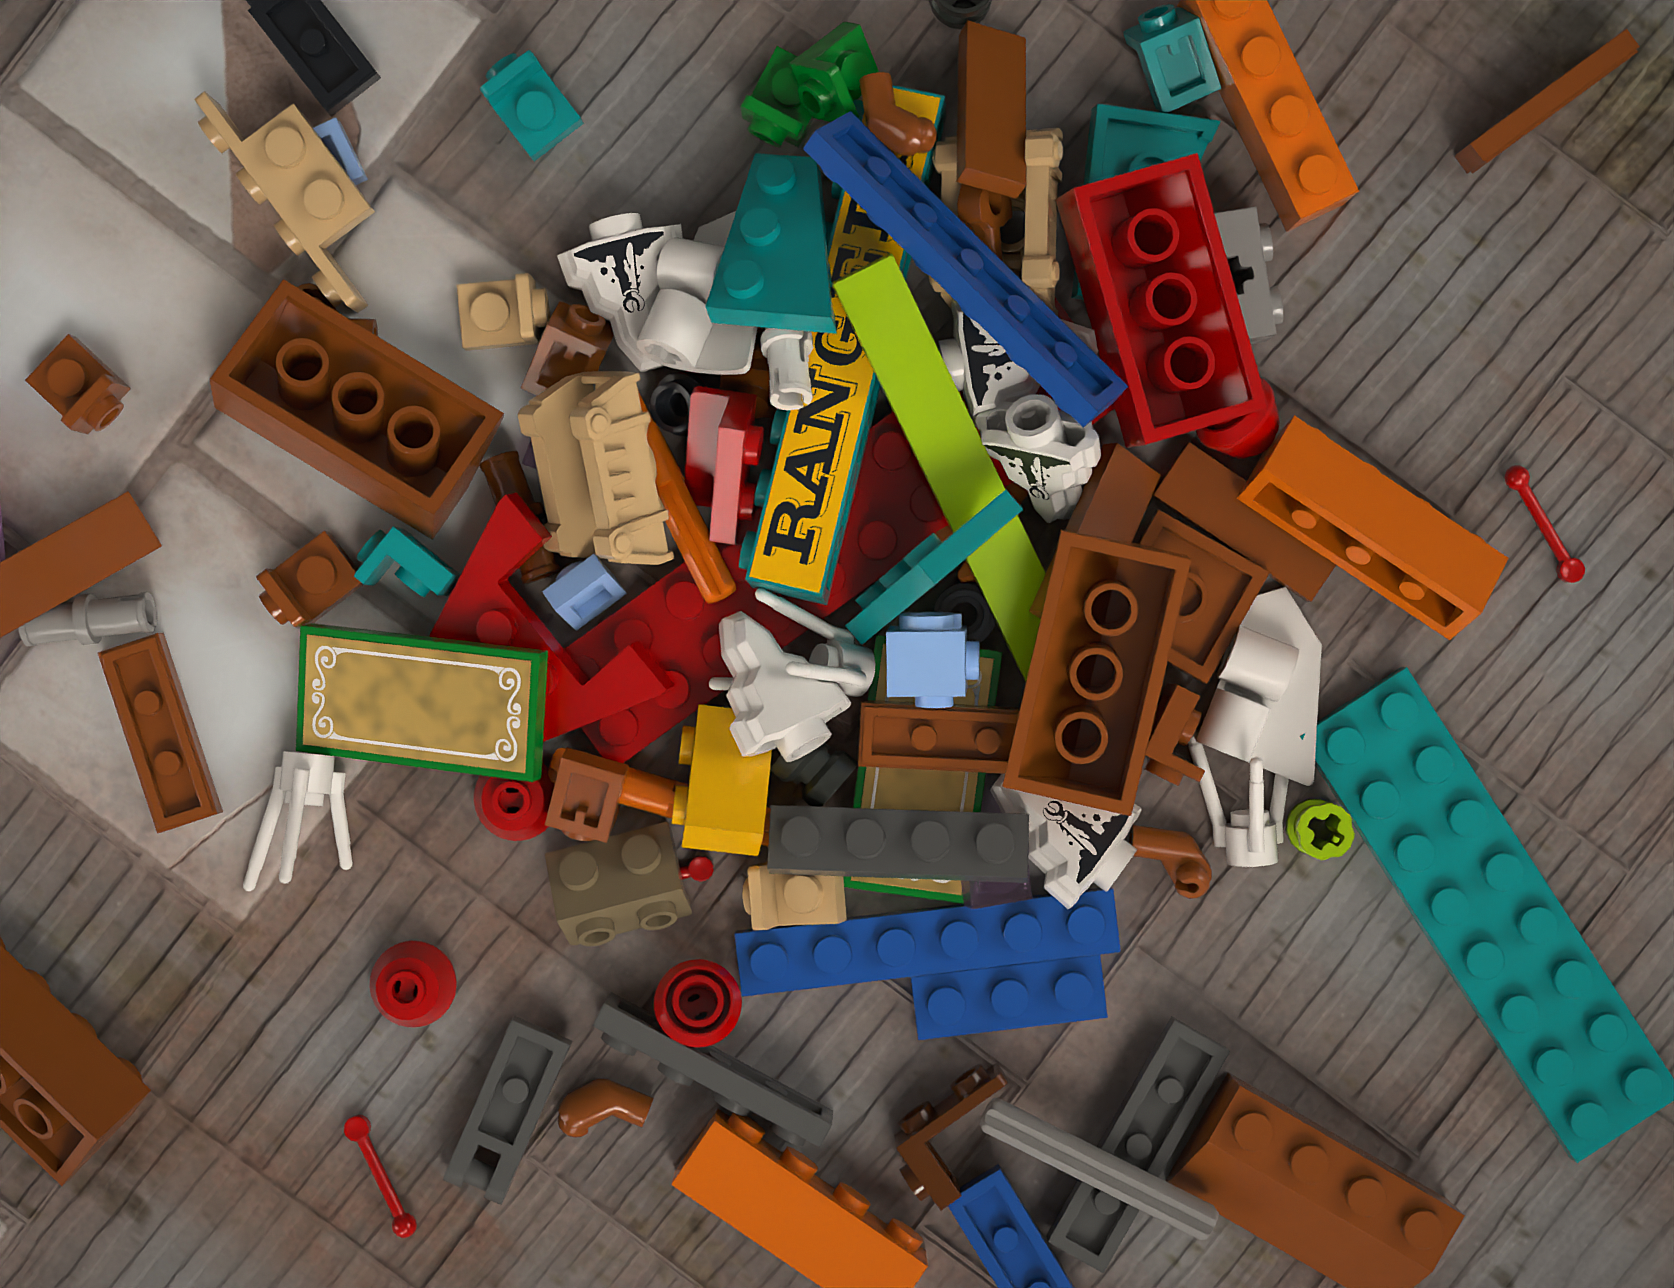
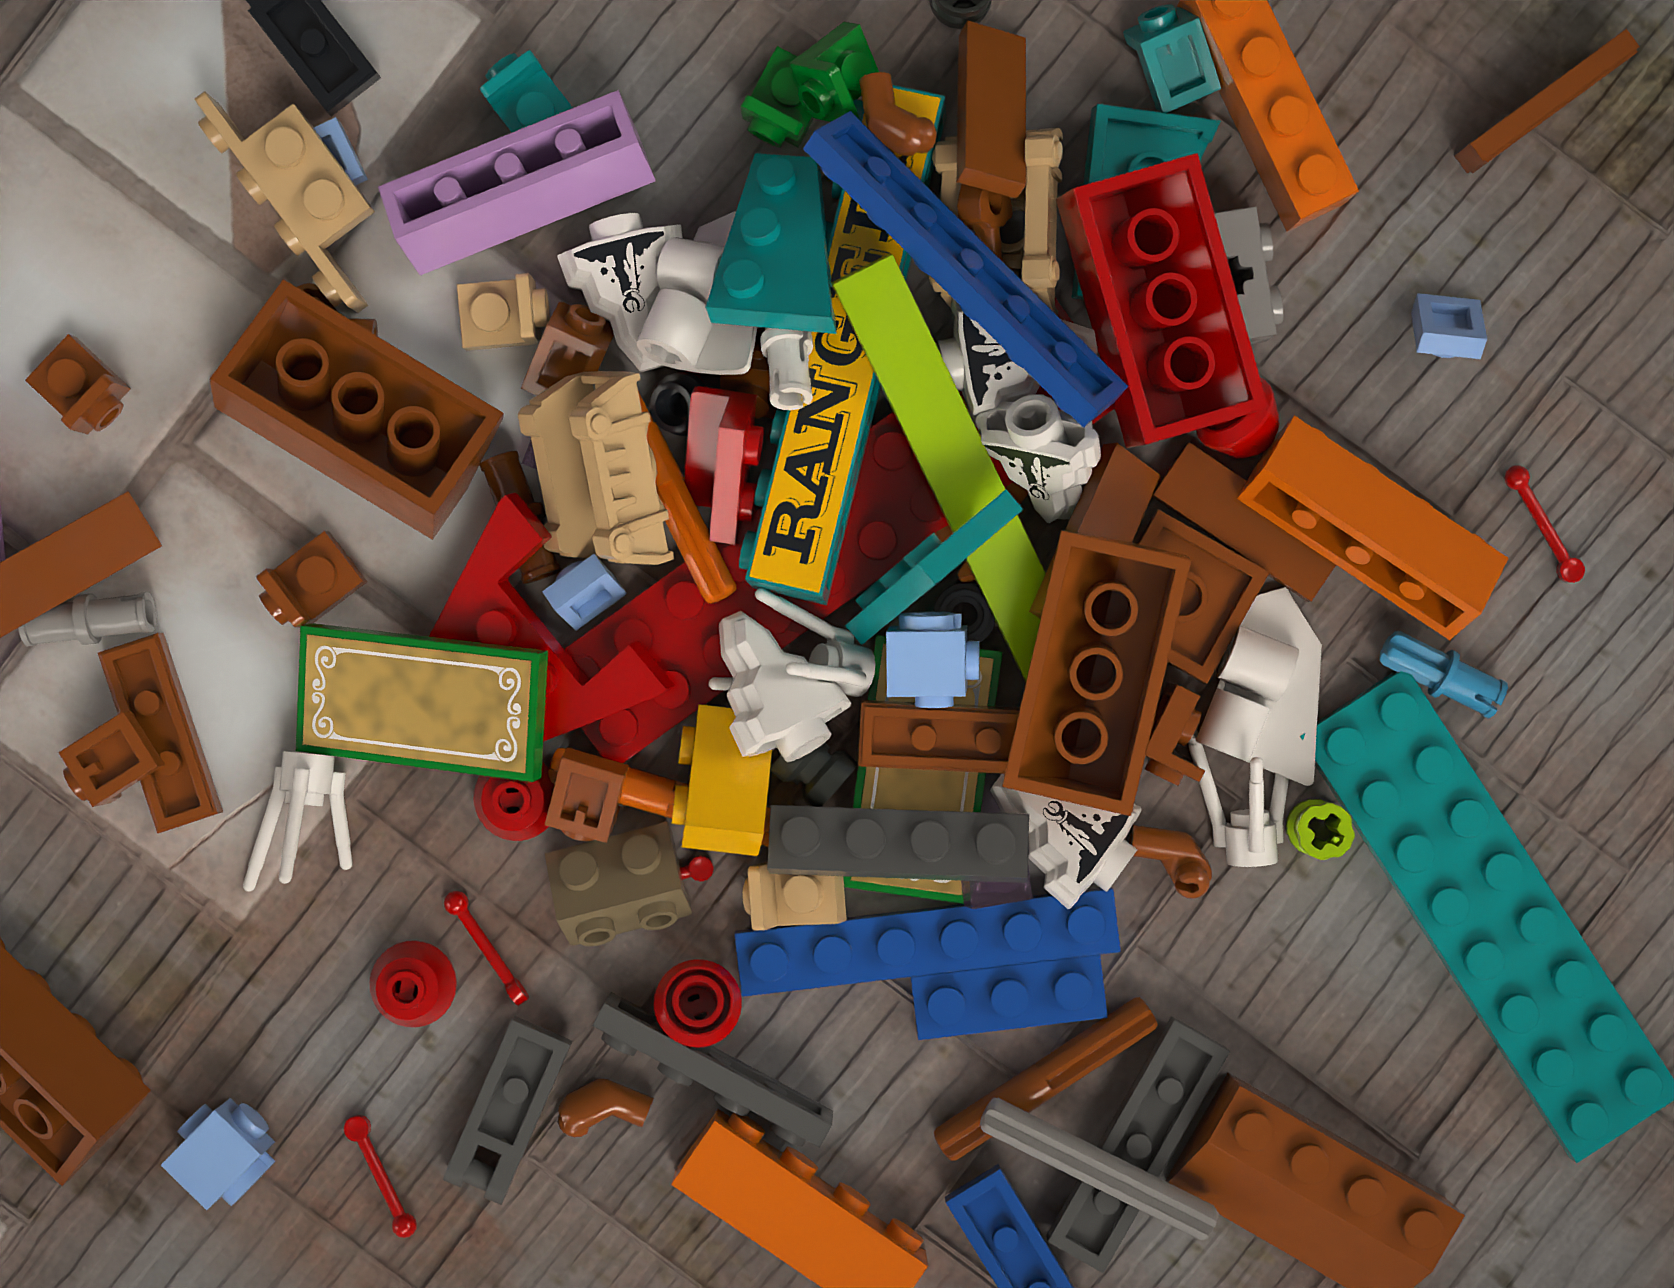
teal bracket [354,526,460,598] -> none
reddish brown bracket [894,1063,1008,1211] -> none
none -> dark orange bracket [58,711,165,807]
none -> light blue brick [161,1098,275,1210]
none -> lavender brick [378,90,656,275]
none -> red hinge [444,891,529,1006]
none -> dark orange axle [934,997,1158,1161]
none -> dark azure axle [1379,631,1508,719]
none -> light blue plate [1411,293,1487,359]

